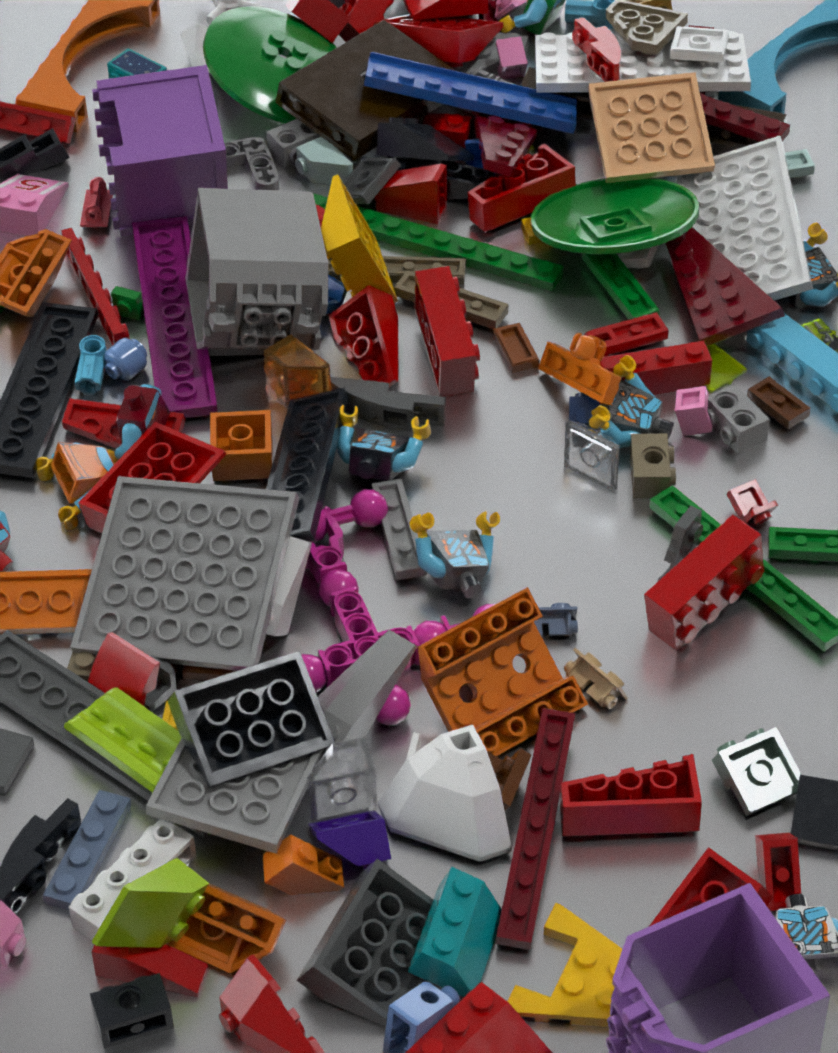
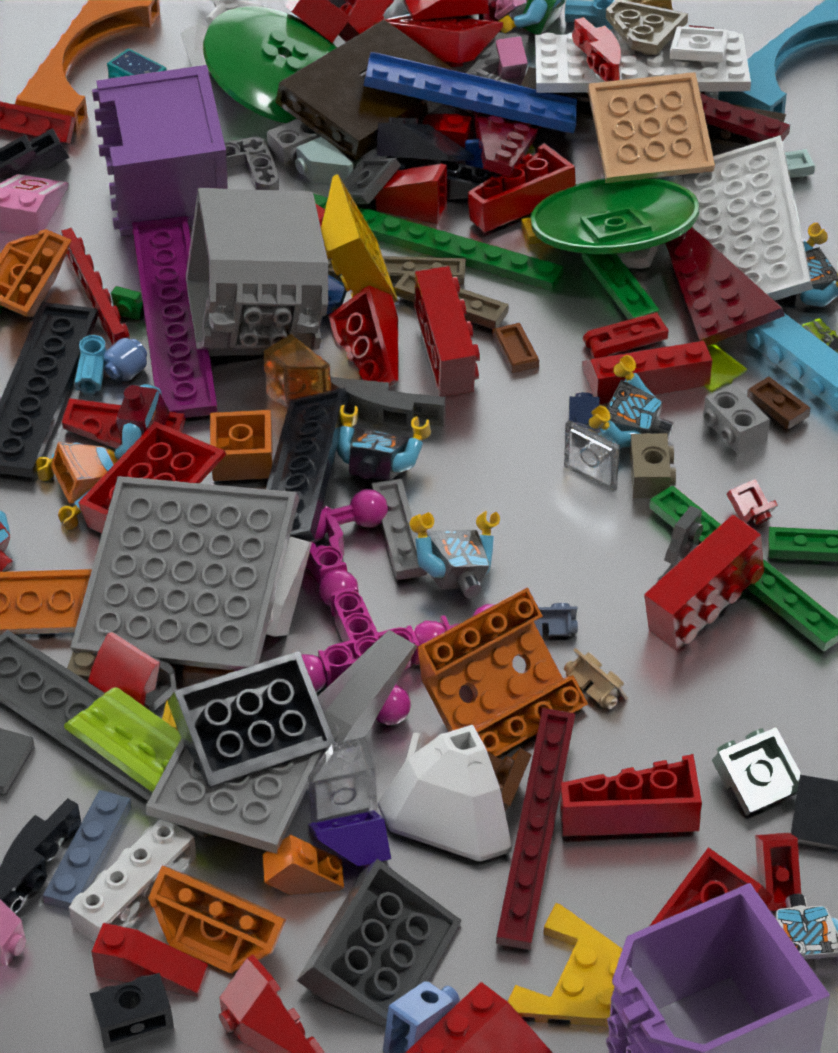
coral hinge [80,177,113,228] -> none
lime slope [91,858,209,948] -> none
teal slope [408,866,502,997] -> none
orange plate [538,333,622,406] -> none
bright pink panel [675,386,712,436] -> none

